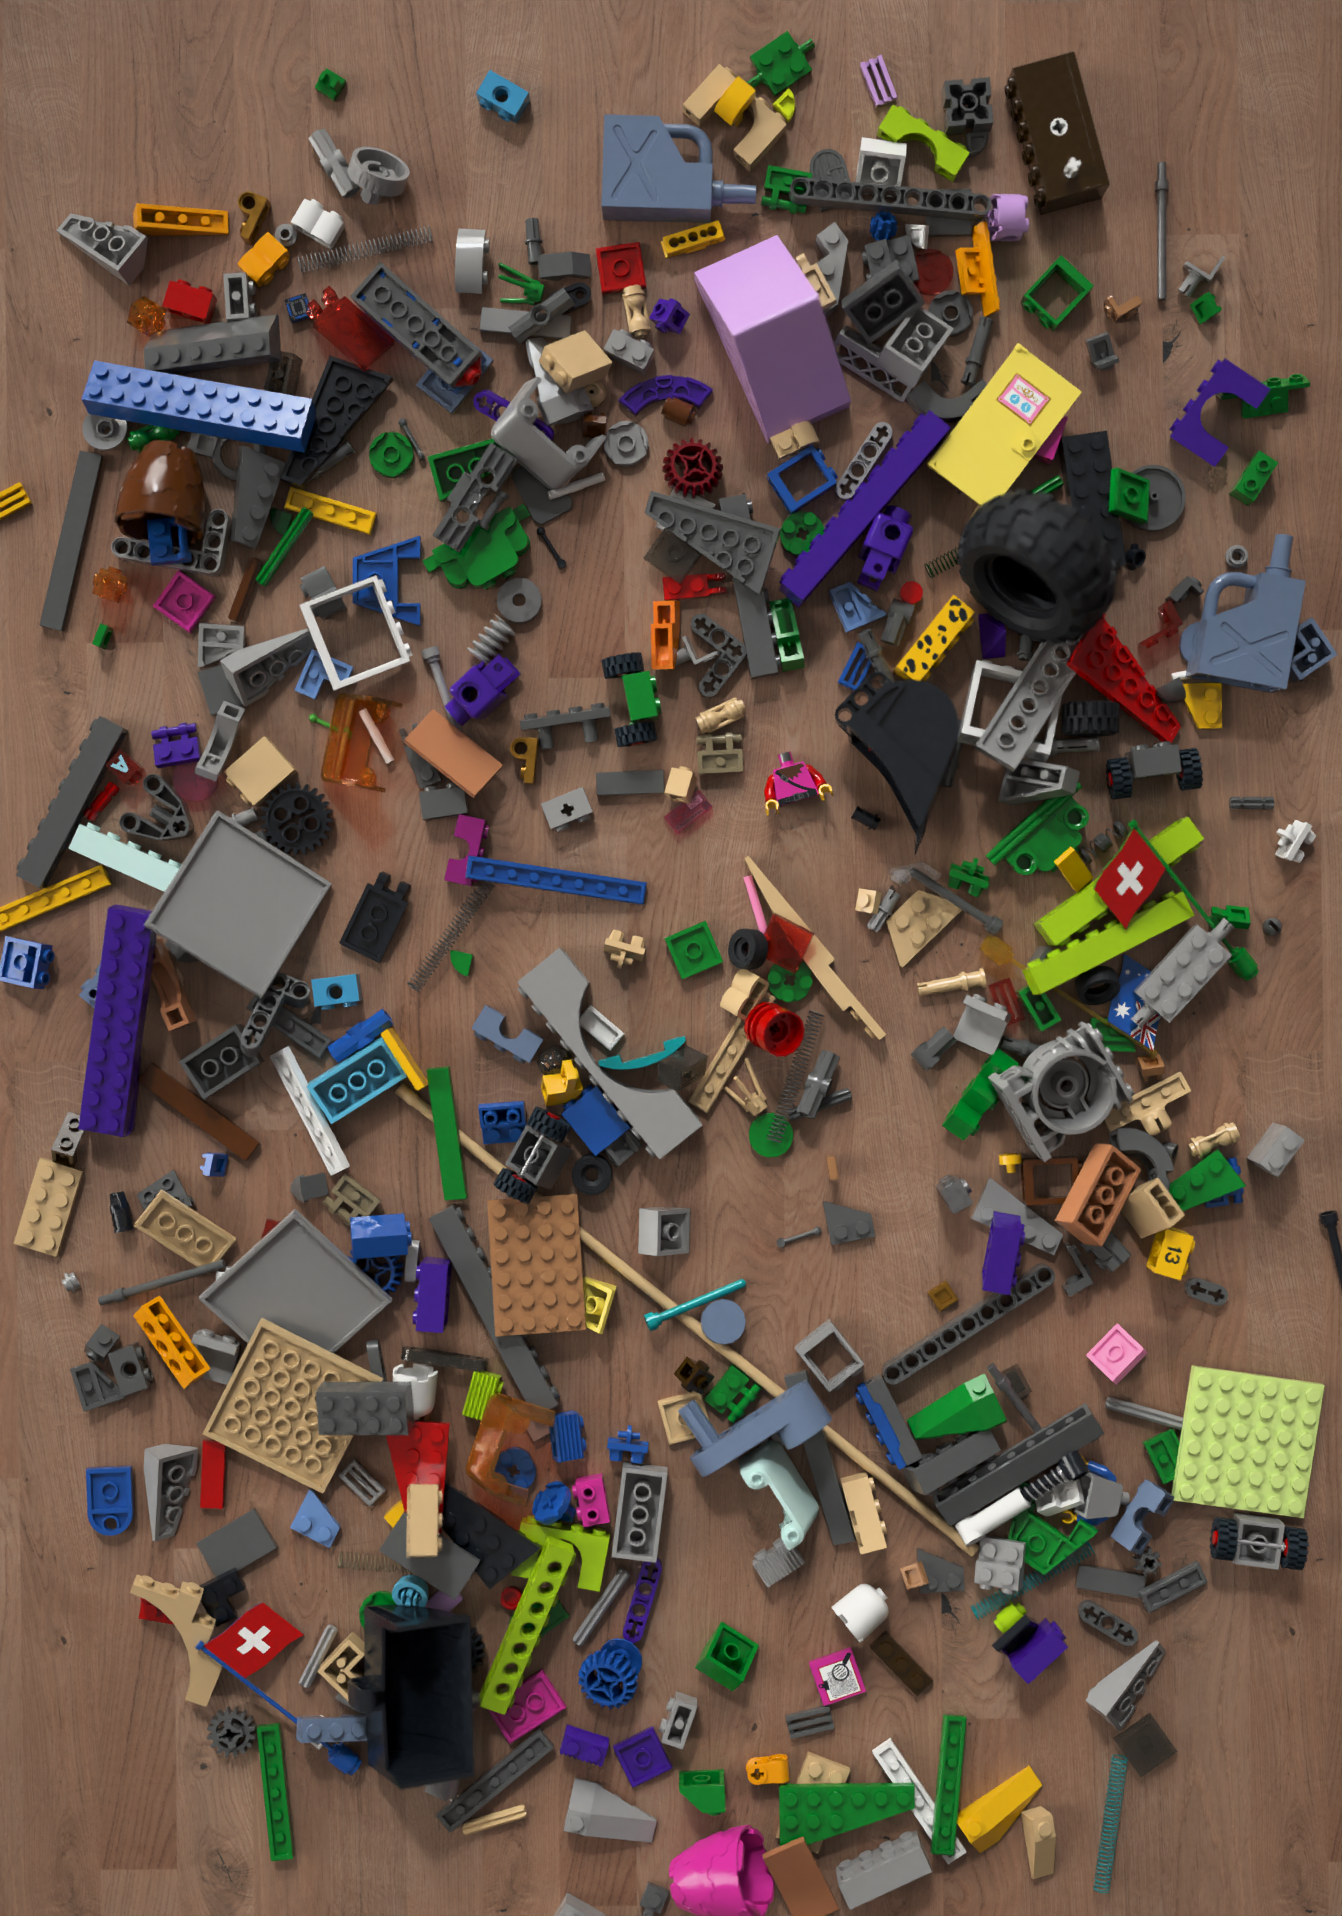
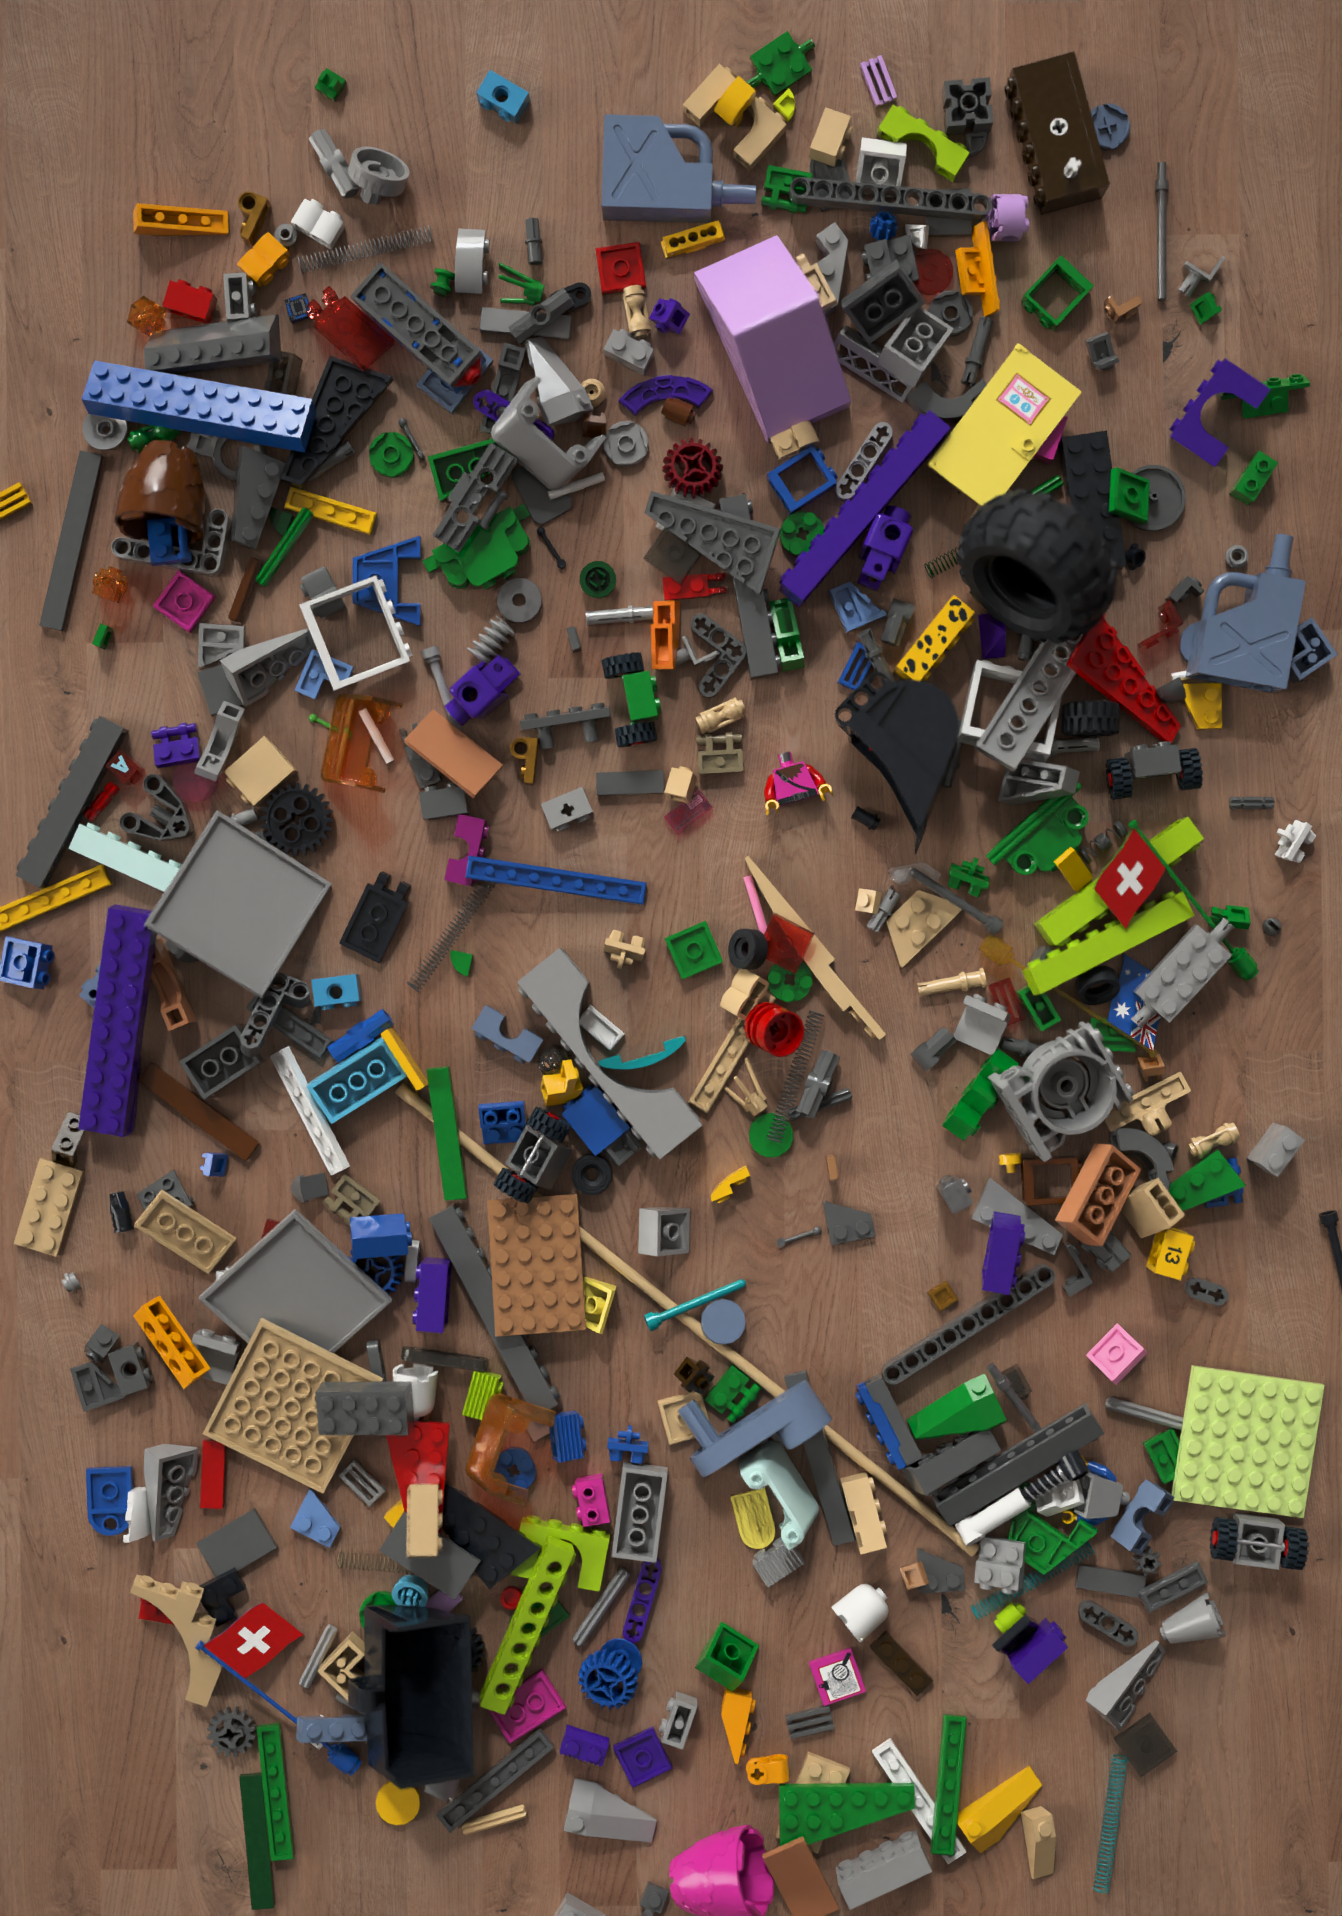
light grey wedge [56,213,148,286] -> none
dark grey bar [98,1259,226,1305] -> none
blue tile [532,1481,576,1525] -> none
dark grey slope [538,251,591,281] -> none
tan brick [538,330,613,394] -> none
clear smoke brick [657,1046,708,1091] -> none
green slope [679,1769,726,1816] -> none
light grey window [795,1318,864,1392] -> none
red tile [900,581,923,605] -> none
none -> white slope [123,1487,152,1543]
none -> dark green tile [239,1772,275,1910]
none -> yellow tile [376,1781,421,1825]
none -> green wheel [430,268,455,297]
none -> dark grey slope [480,343,526,434]
none -> dark grey tile [566,626,581,653]
none -> dark green piece [579,561,616,598]
none -> light grey pin [586,605,653,626]
none -> yellow slope [710,1166,750,1203]
none -> light orange slope [721,1687,756,1764]
none -> light yellow window [730,1487,775,1549]
none -> tan brick [809,107,853,167]
none -> sand blue tile [1091,103,1130,151]
none -> light grey cone [1160,1593,1226,1644]

